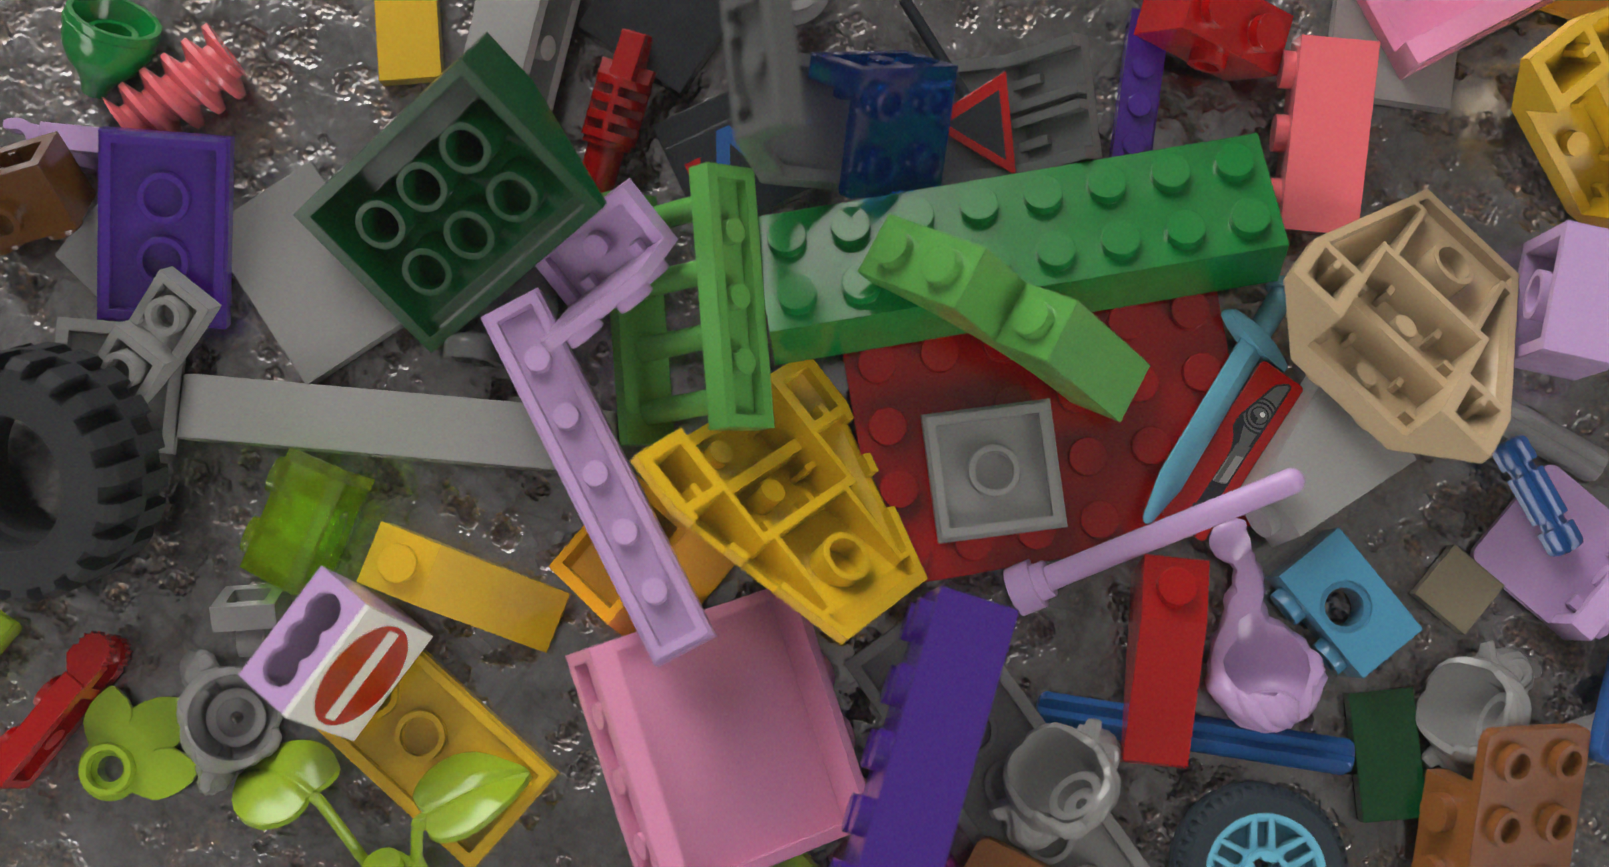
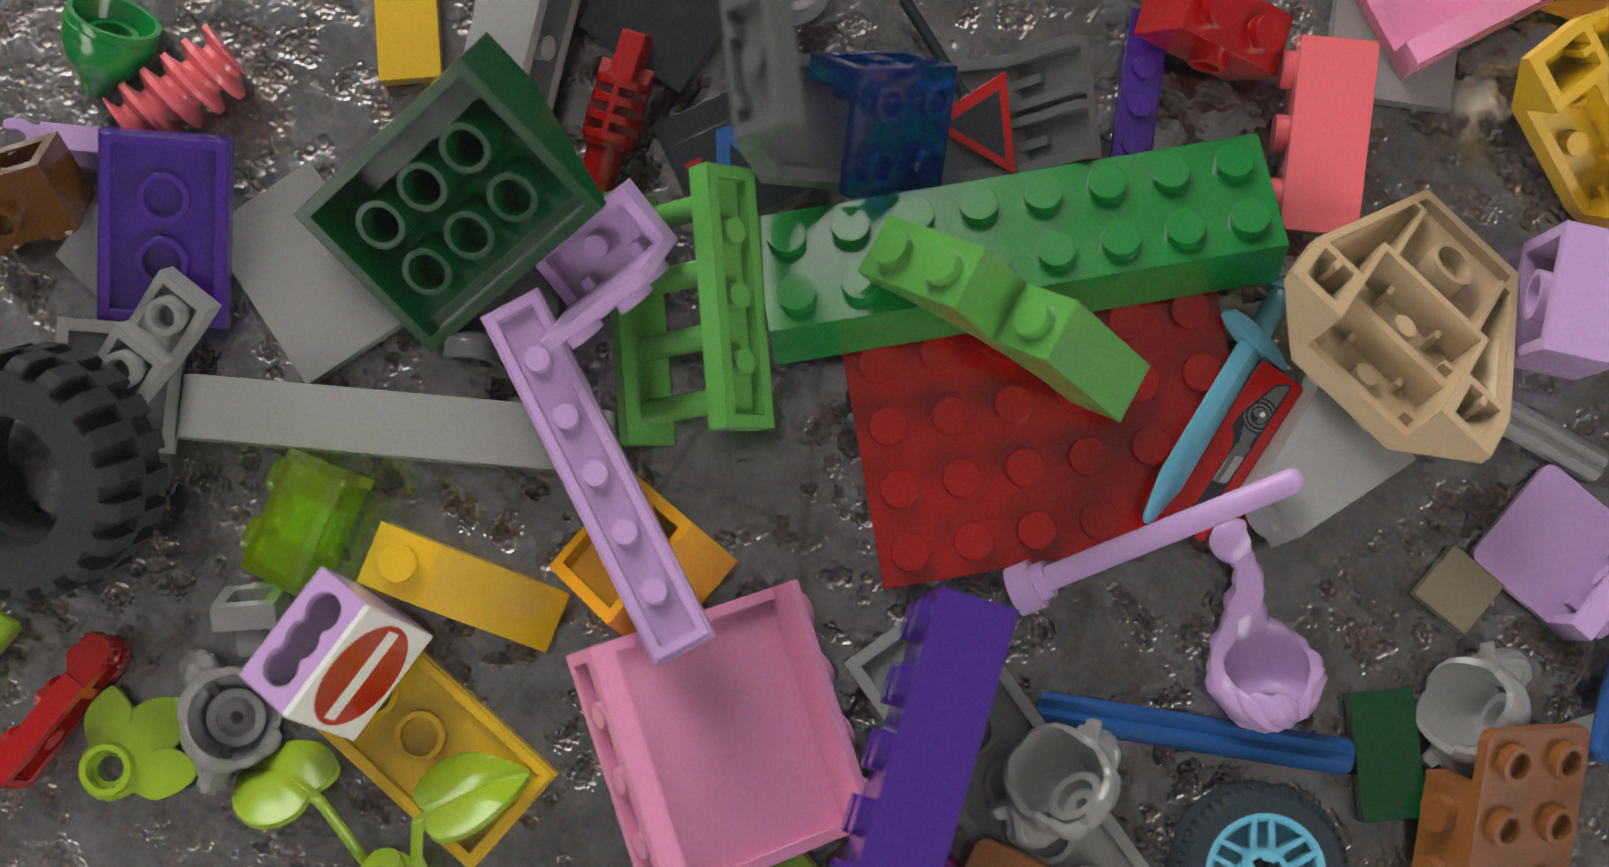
yellow wedge [630,359,928,645] -> none
light grey tile [921,398,1068,544] -> none
red slope [1120,554,1210,769] -> none
dark azure brick [1265,527,1423,679] -> none
blue axle [1492,435,1583,557] -> none

